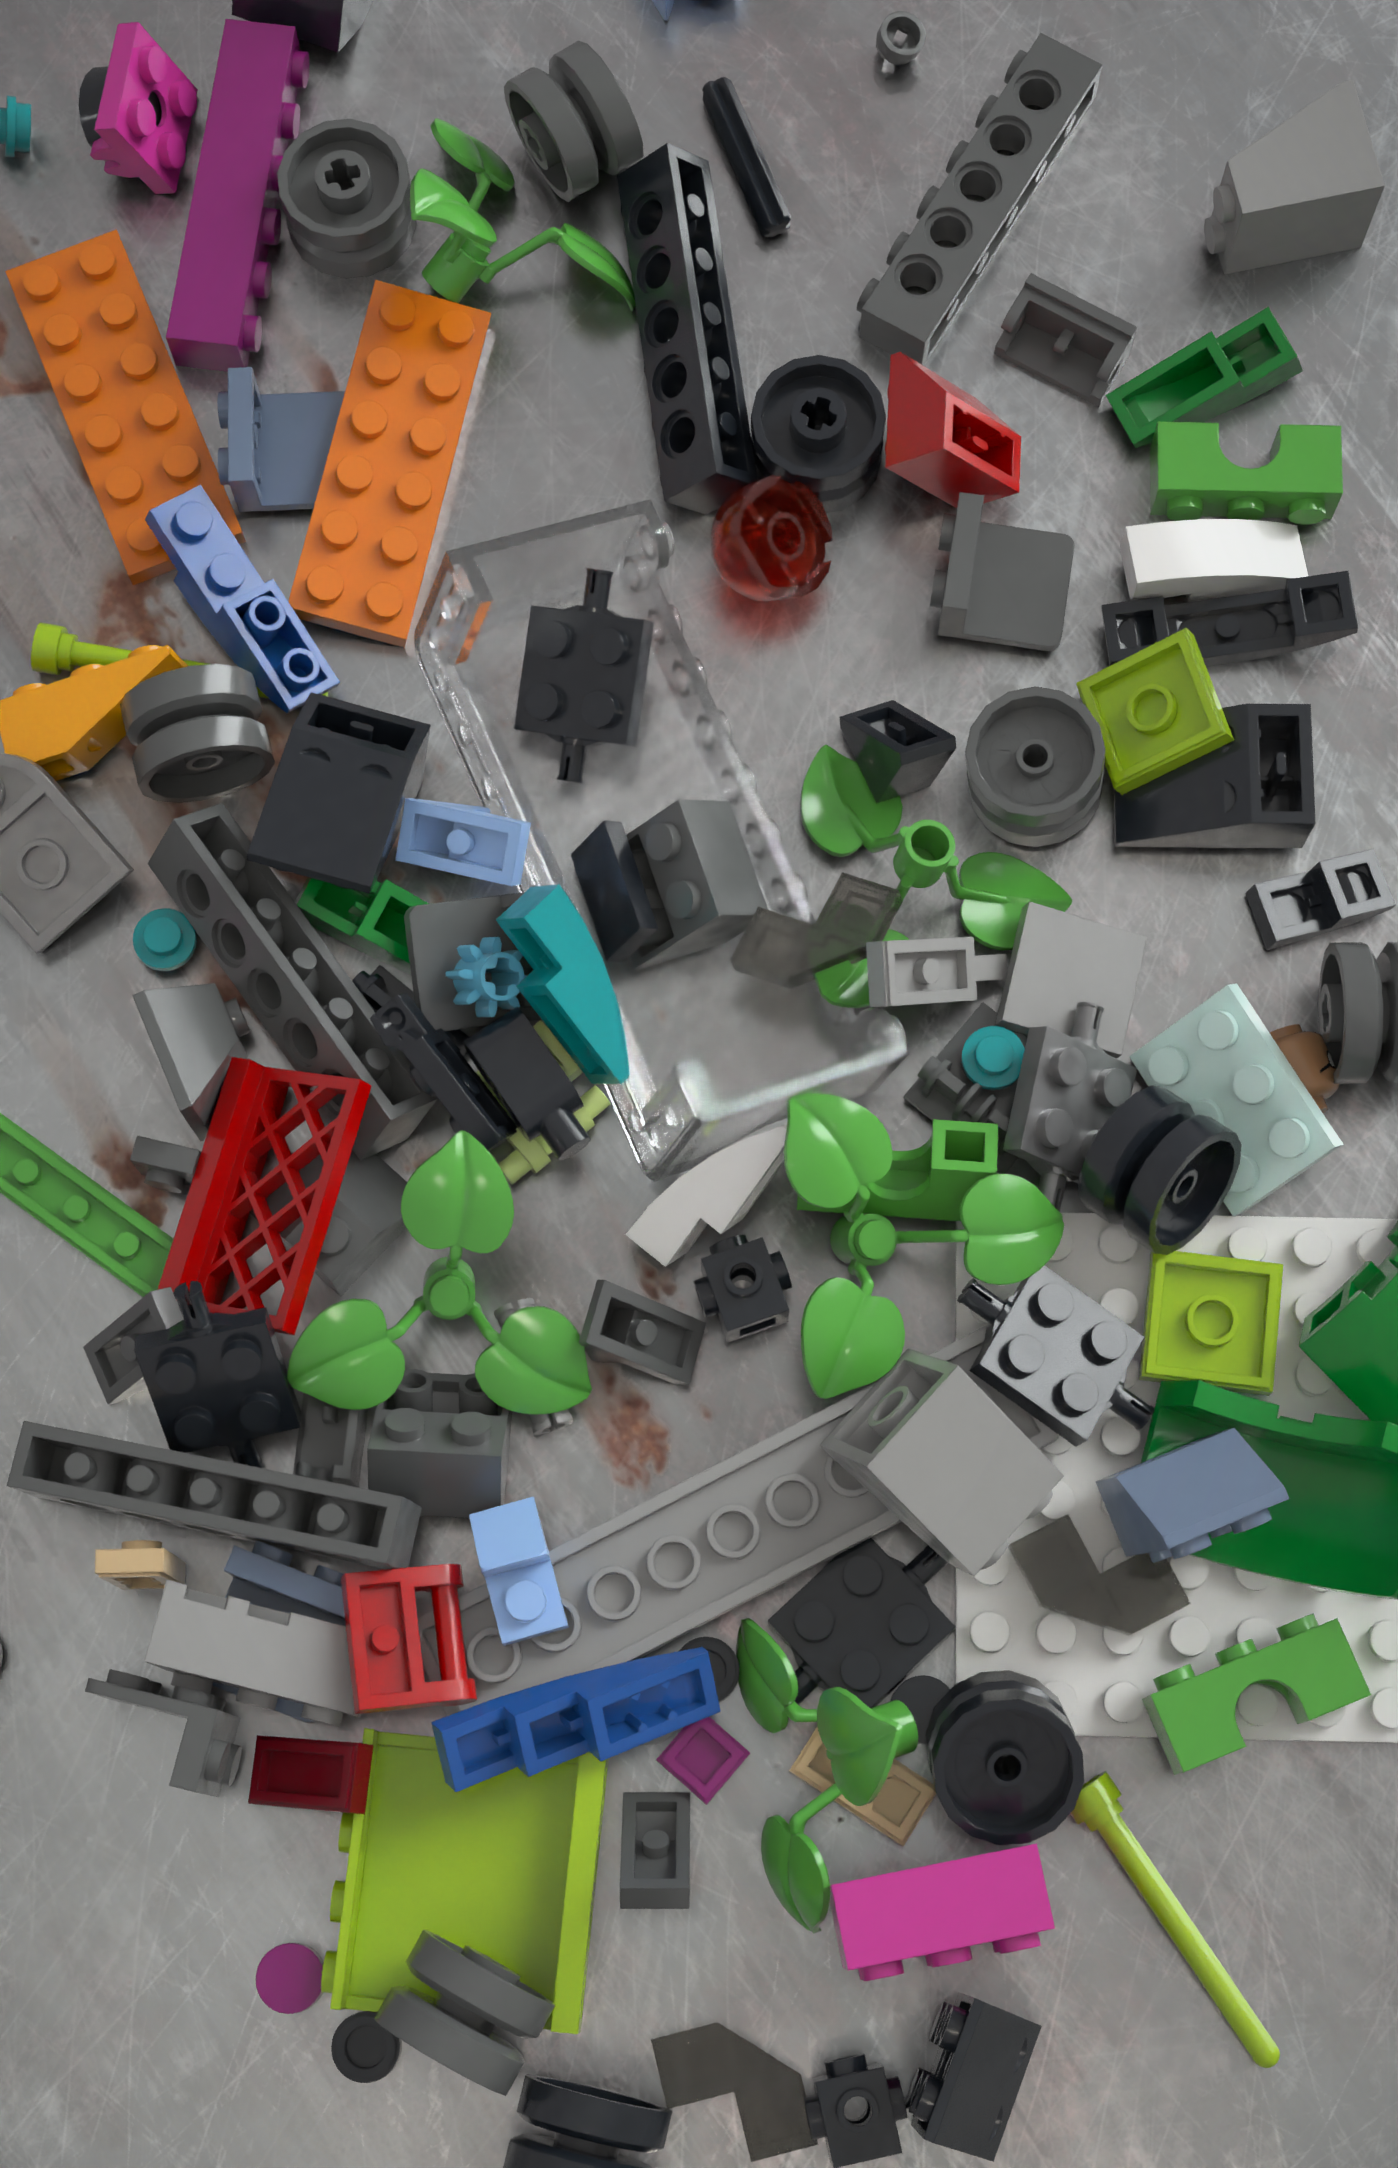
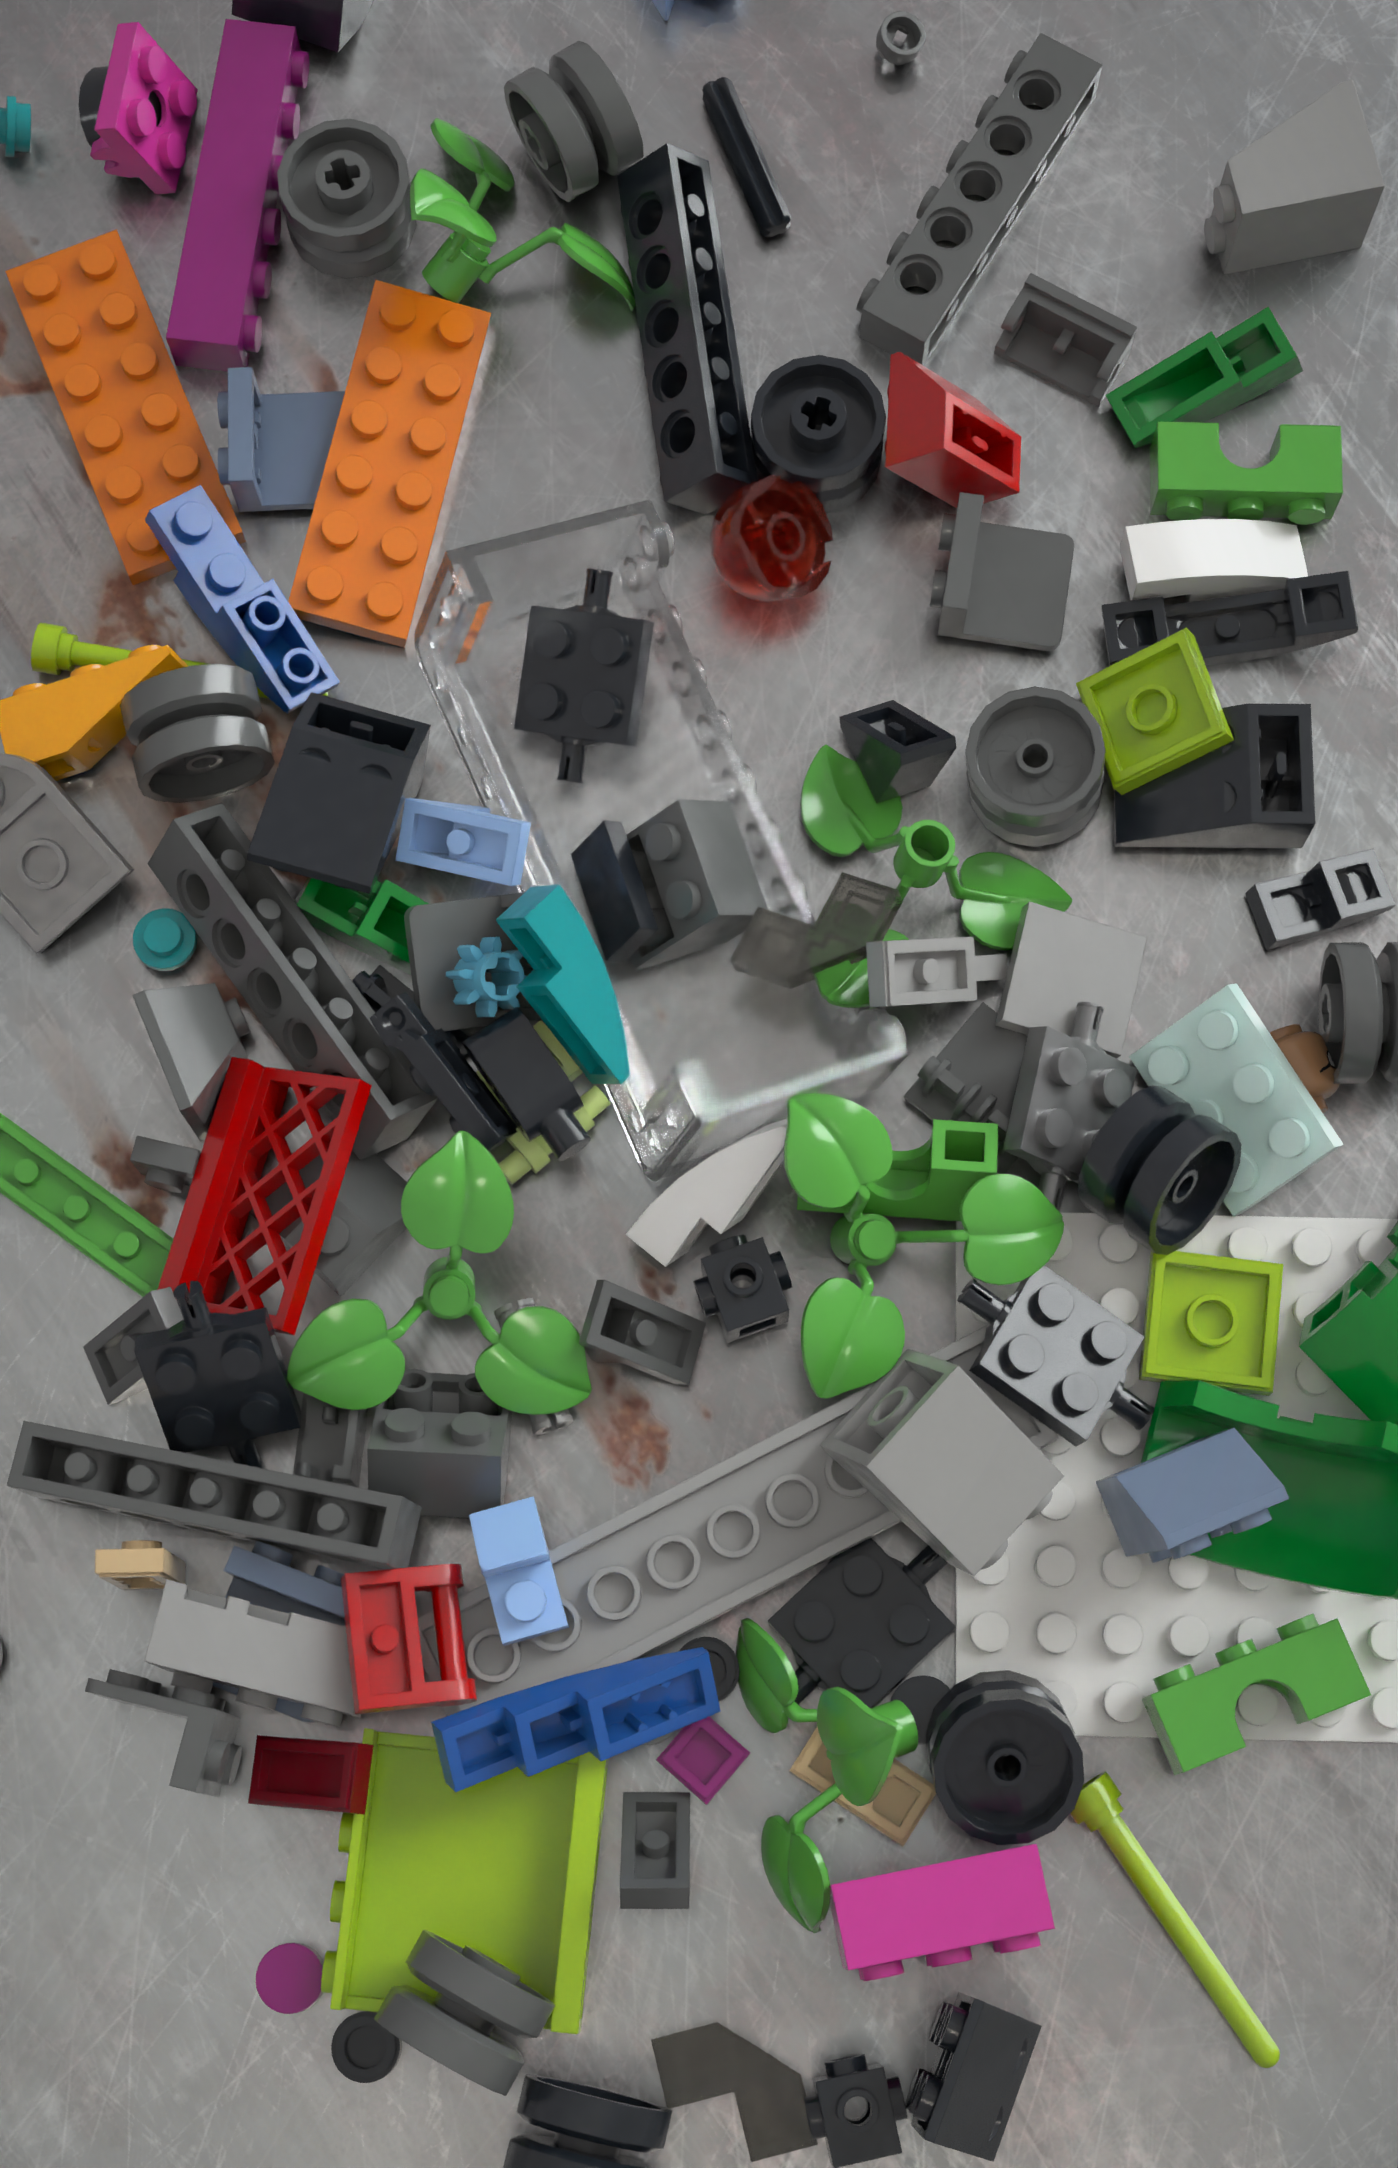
teal plate [961,1026,1025,1090] -> none
clear smoke tile [1008,1514,1191,1636] -> none

